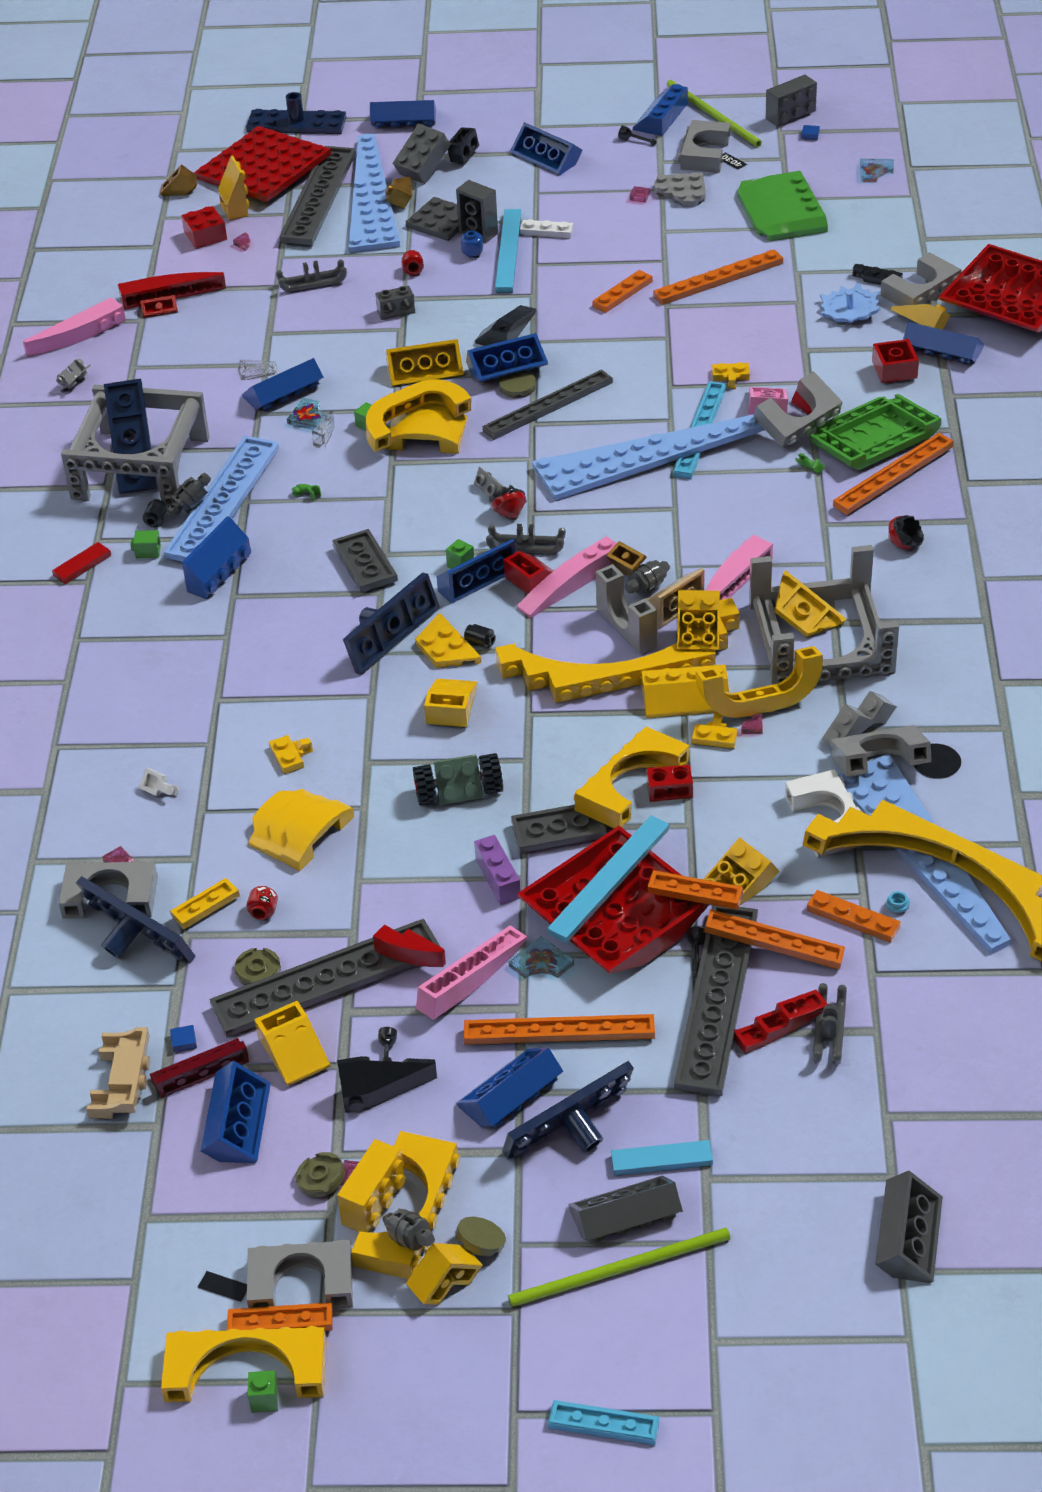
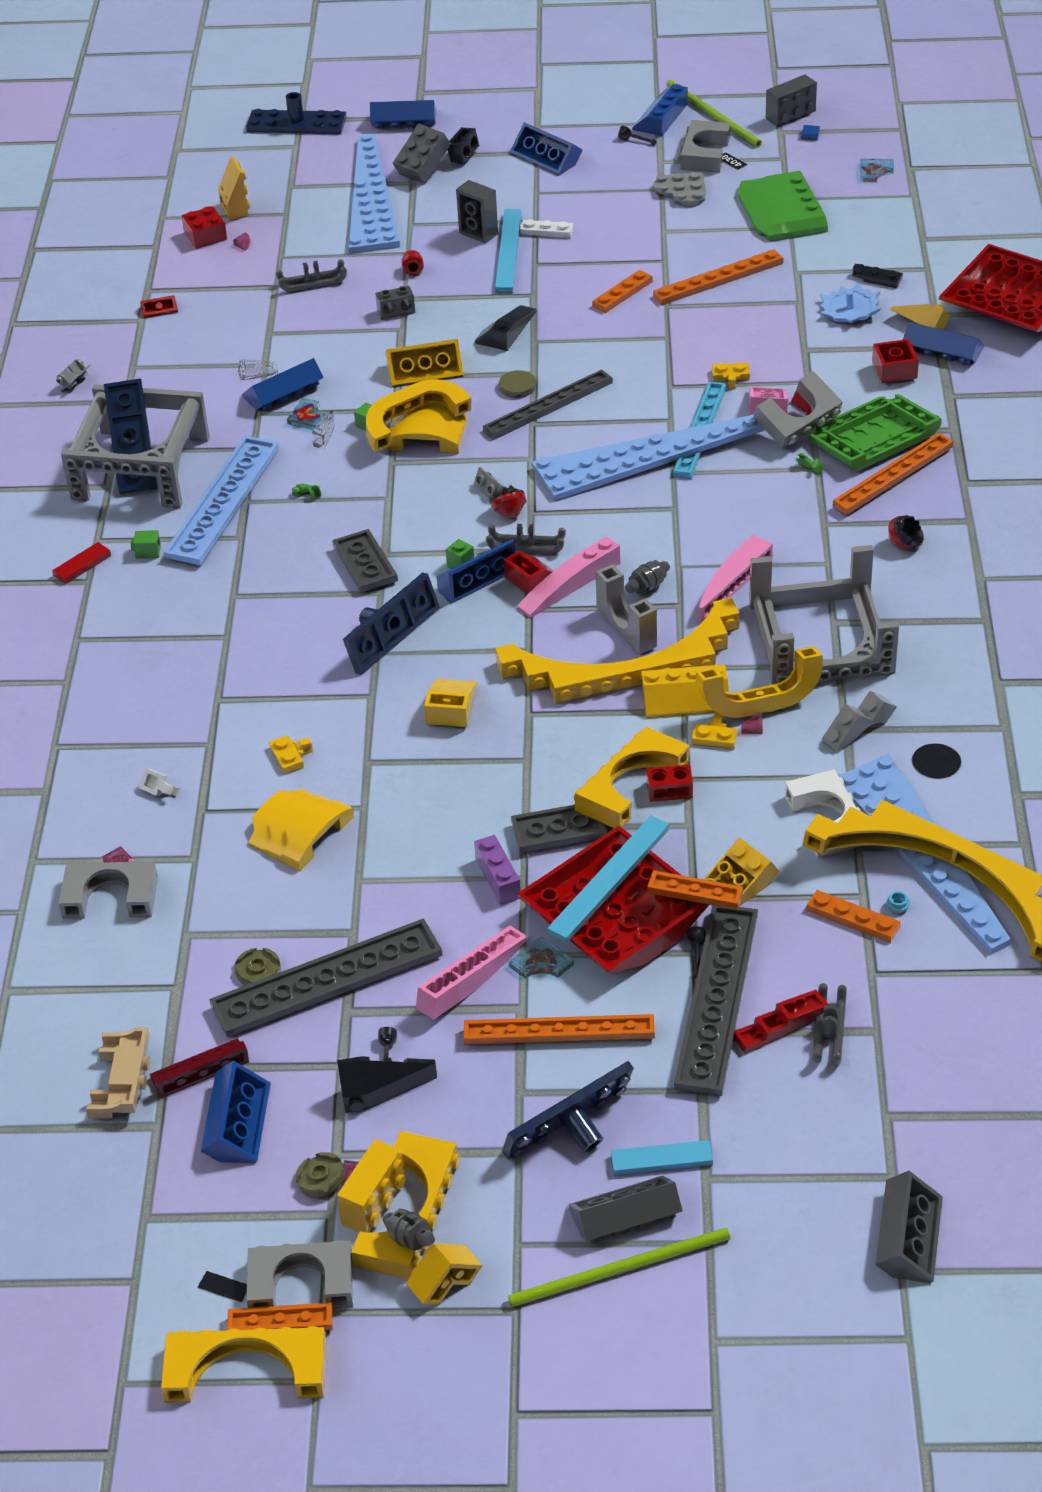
bright pink slope [23,297,126,357] -> none
dark blue plate [76,876,196,963] -> none
red slope [118,272,226,310] -> none
black brick [142,499,166,527] -> none
pearl gold slope [160,164,197,196] -> none
dark grey piece [167,473,211,517] -> none
yellow plate [170,878,240,929] -> none
blue tile [170,1025,197,1052] -> none
blue slope [182,516,251,599] -> none
red plate [194,126,332,202] -> none
red head [246,886,278,920] -> none
bright green brick [248,1370,278,1413] -> none
yellow slope [254,1001,331,1086] -> none
dark grey plate [279,146,356,246] -> none
red slope [373,924,446,967] -> none
pearl gold slope [385,177,412,209] -> none
dark grey plate [405,197,459,241] -> none
plate [413,753,503,806] -> none
yellow wing [415,613,481,668] -> none
olive tile [455,1216,506,1257] -> none
blue slope [456,1047,564,1128] -> none
blue head [461,230,483,258] -> none
black brick [464,624,496,649] -> none
blue slope [466,333,548,382] -> none
medium azure tile [548,1400,660,1445] -> none
pearl gold slope [606,541,647,577] -> none
clear pink tile [630,186,650,202] -> none
tan slope [647,568,705,629] -> none
yellow slope [677,590,720,650] -> none
orange plate [704,909,845,970] -> none
yellow wing [774,570,846,637] -> none
light grey arch [831,725,932,777] -> none
light grey arch [880,252,962,306] -> none

